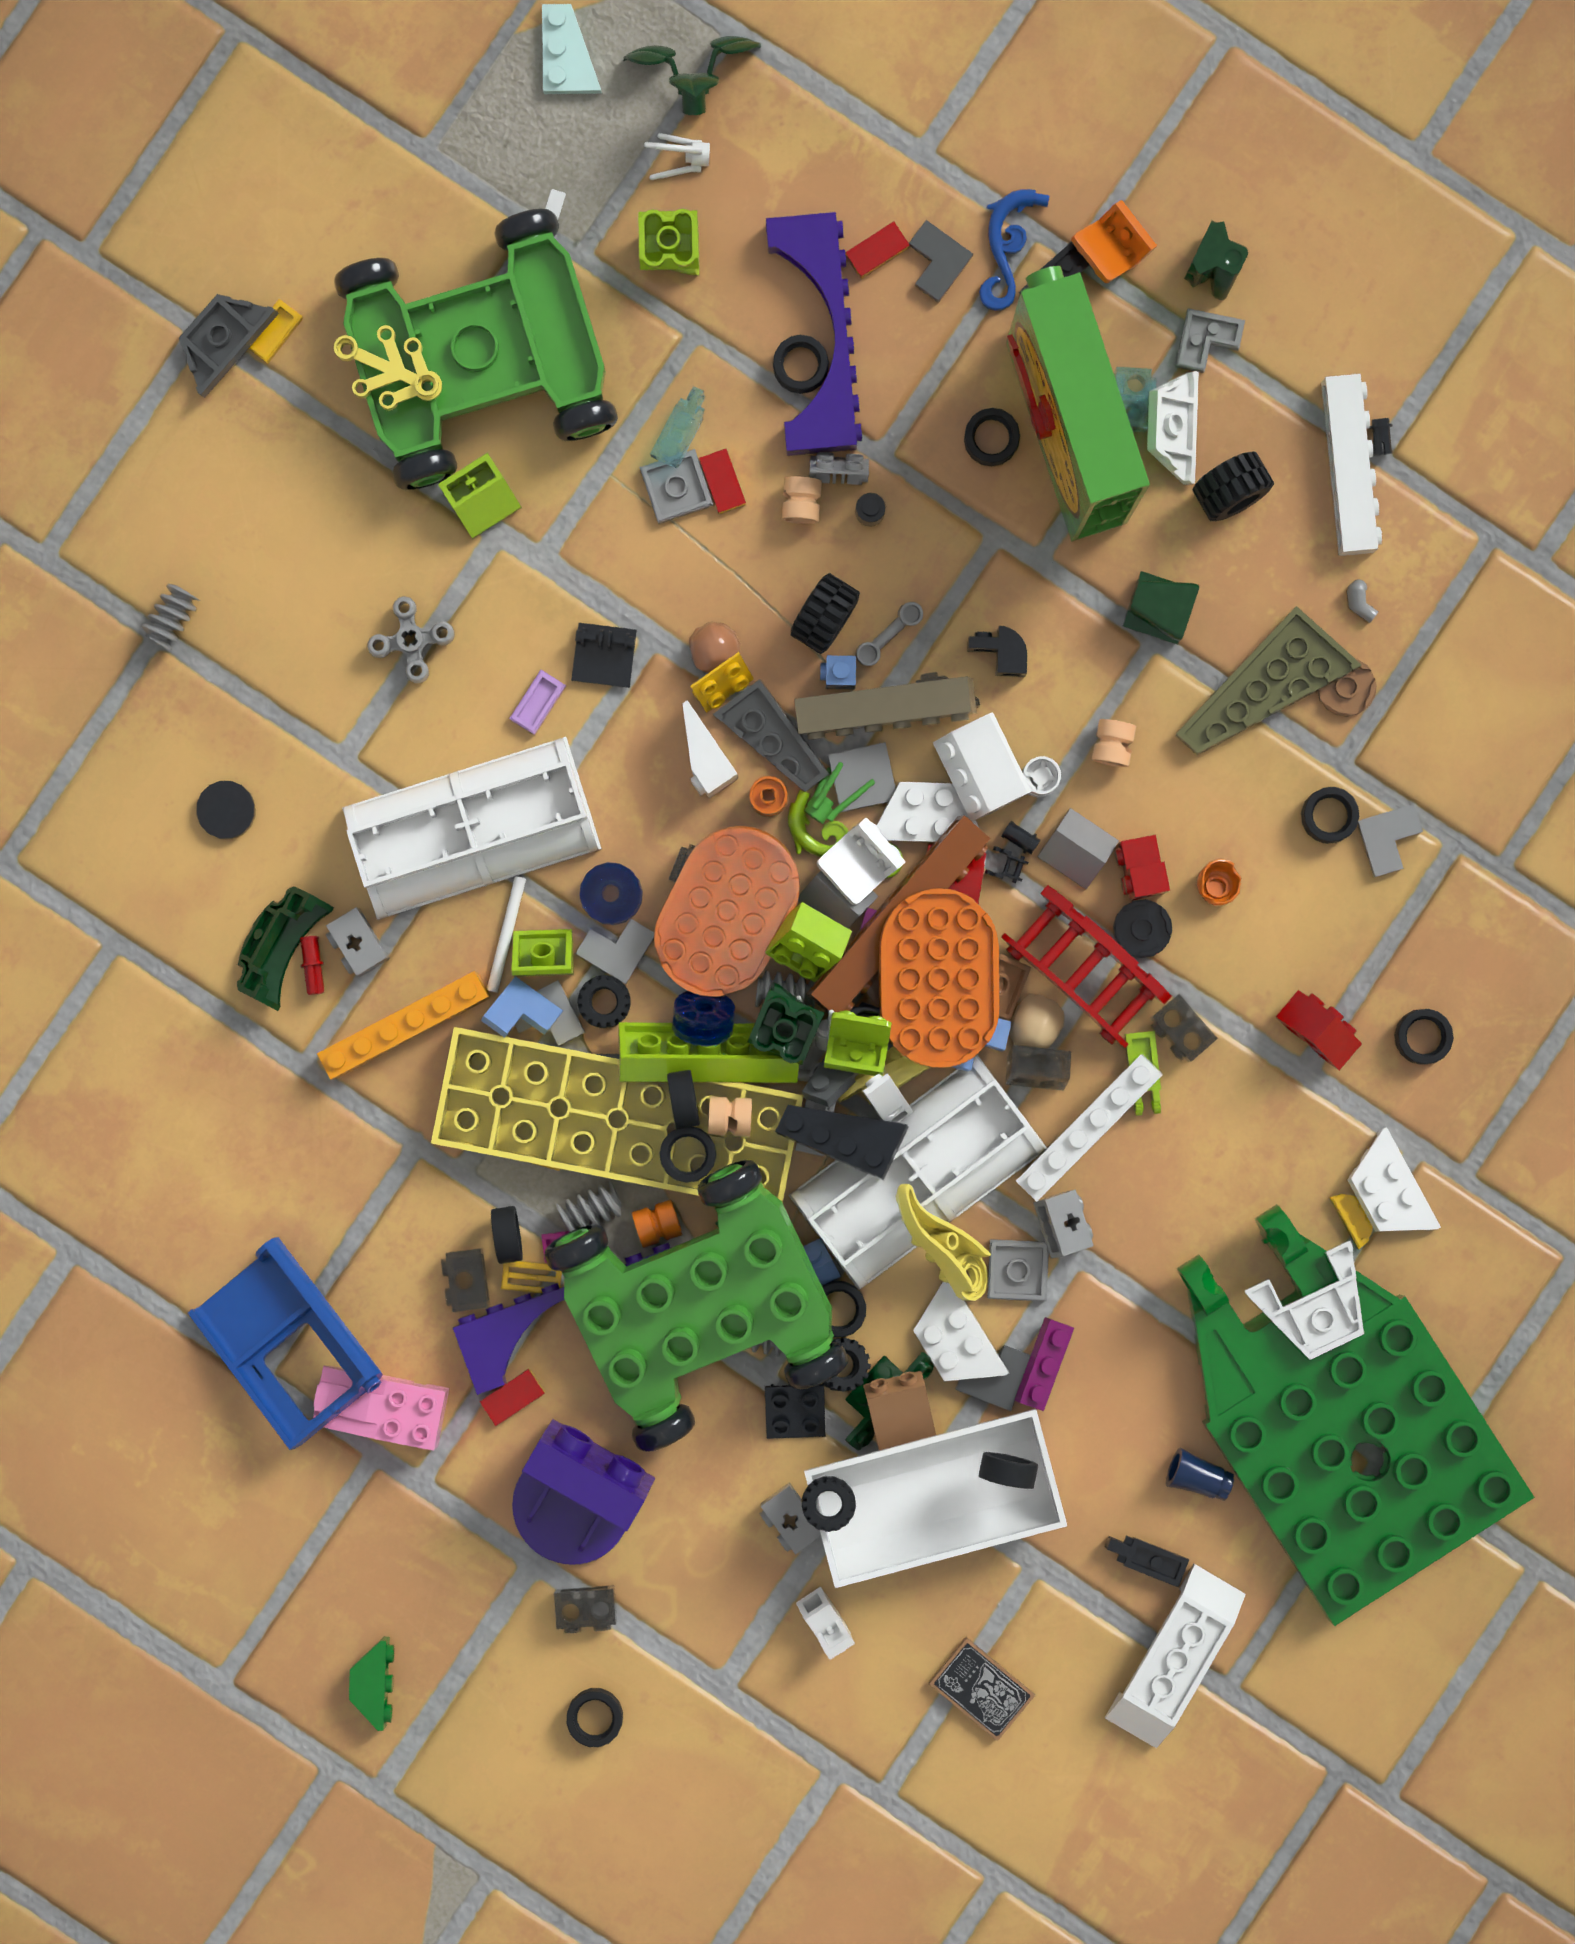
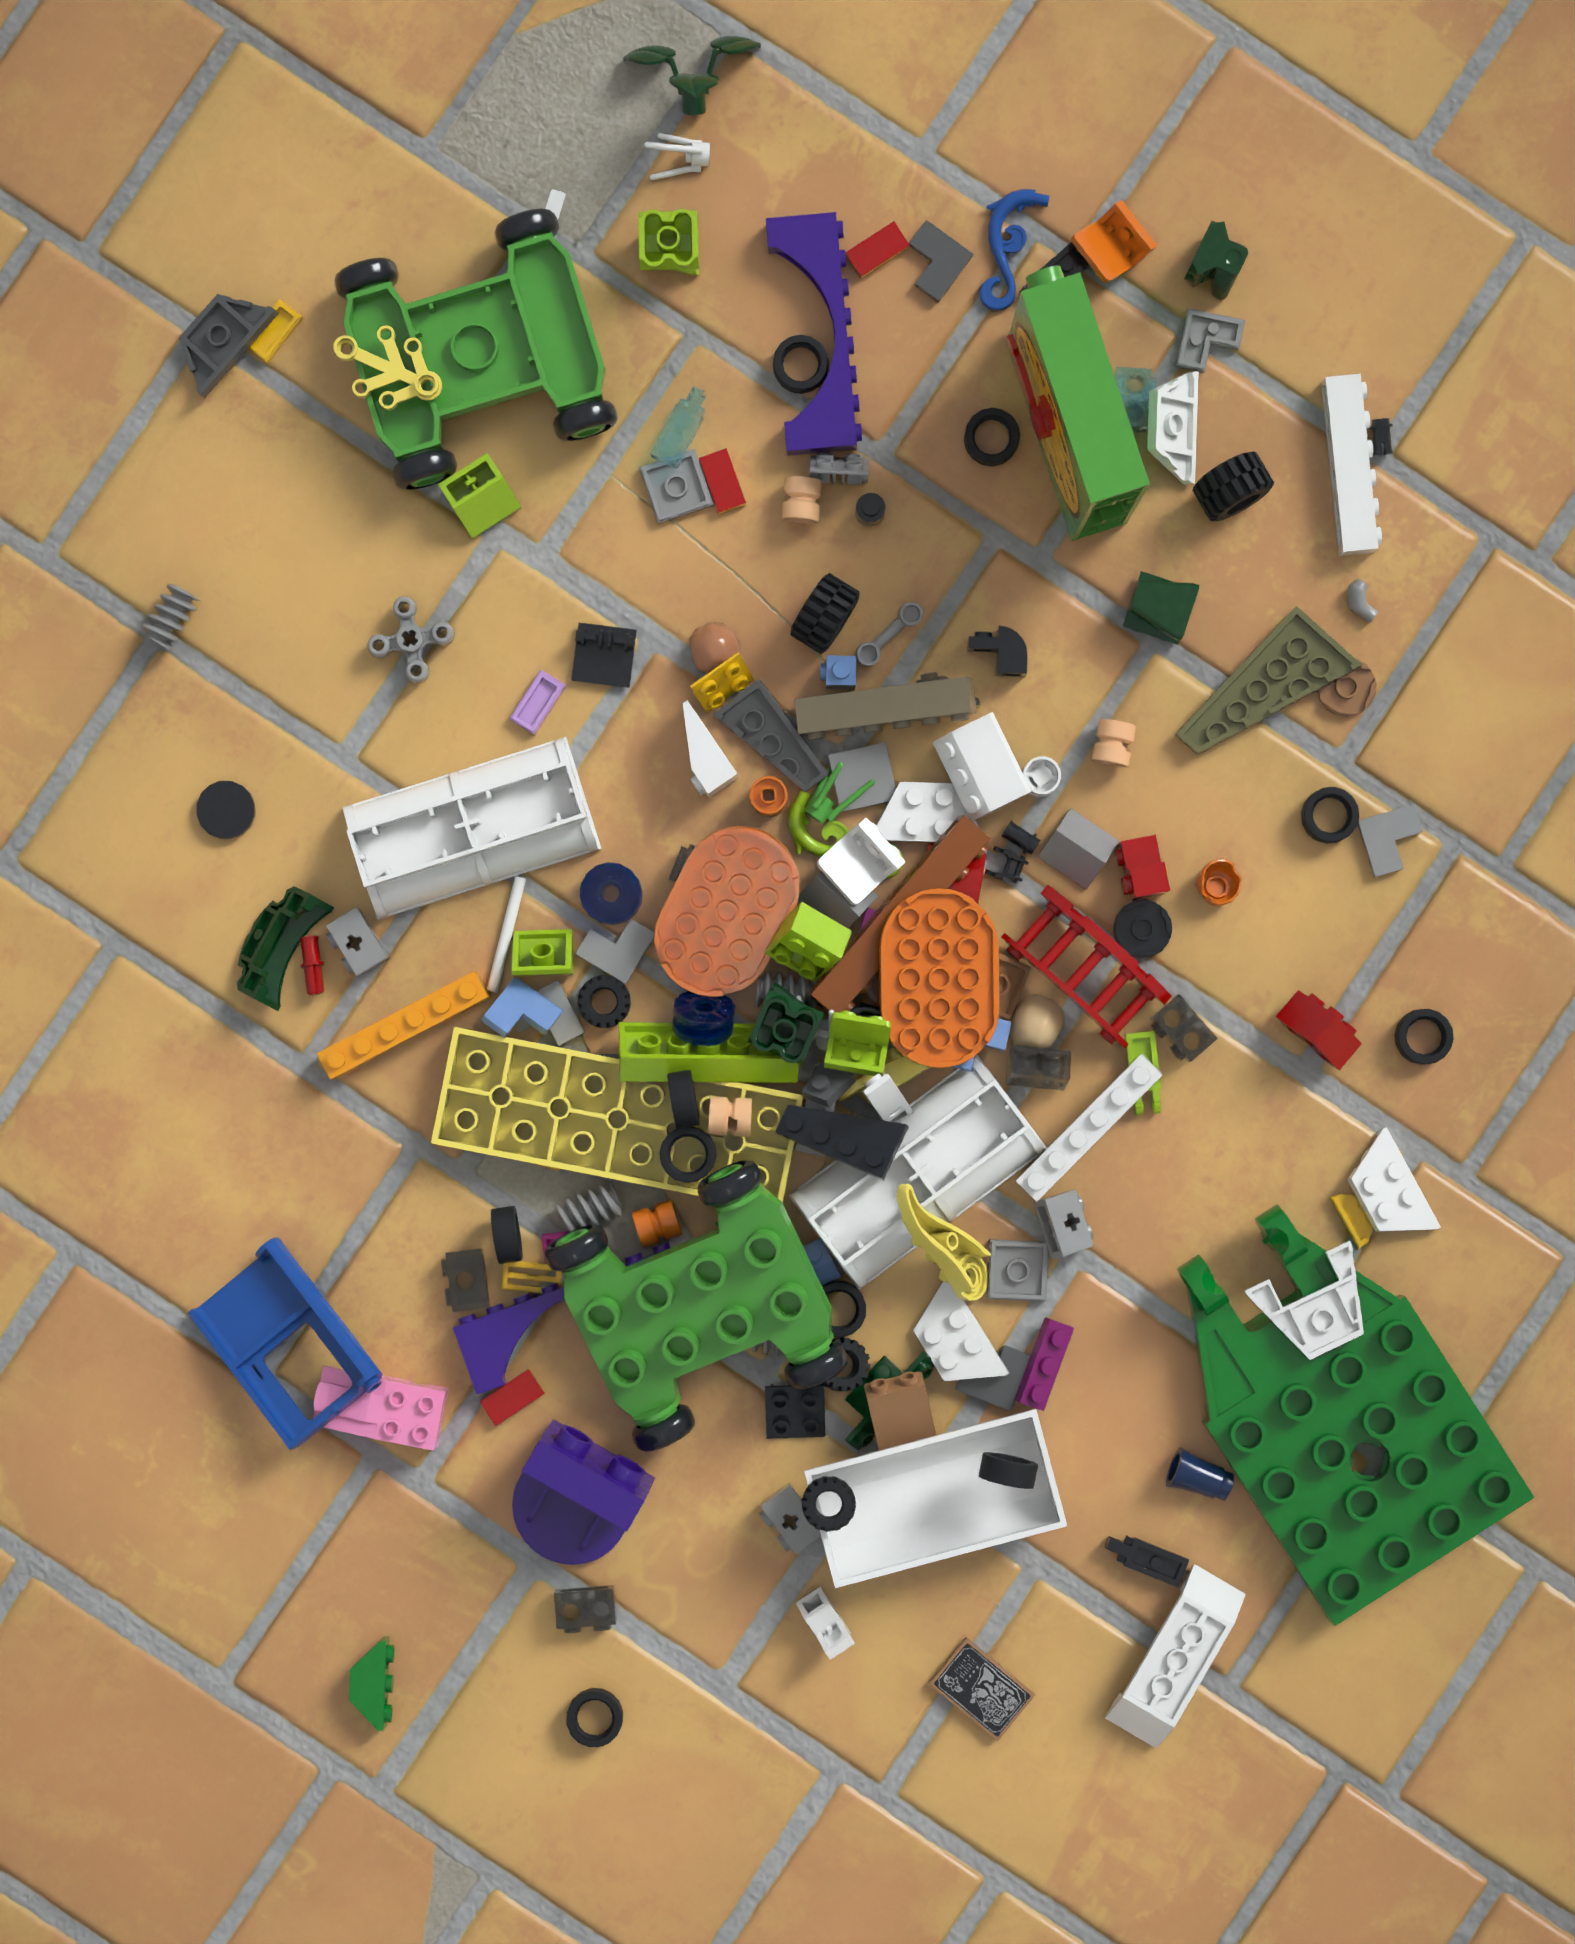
light aqua wing [542,4,602,94] -> none

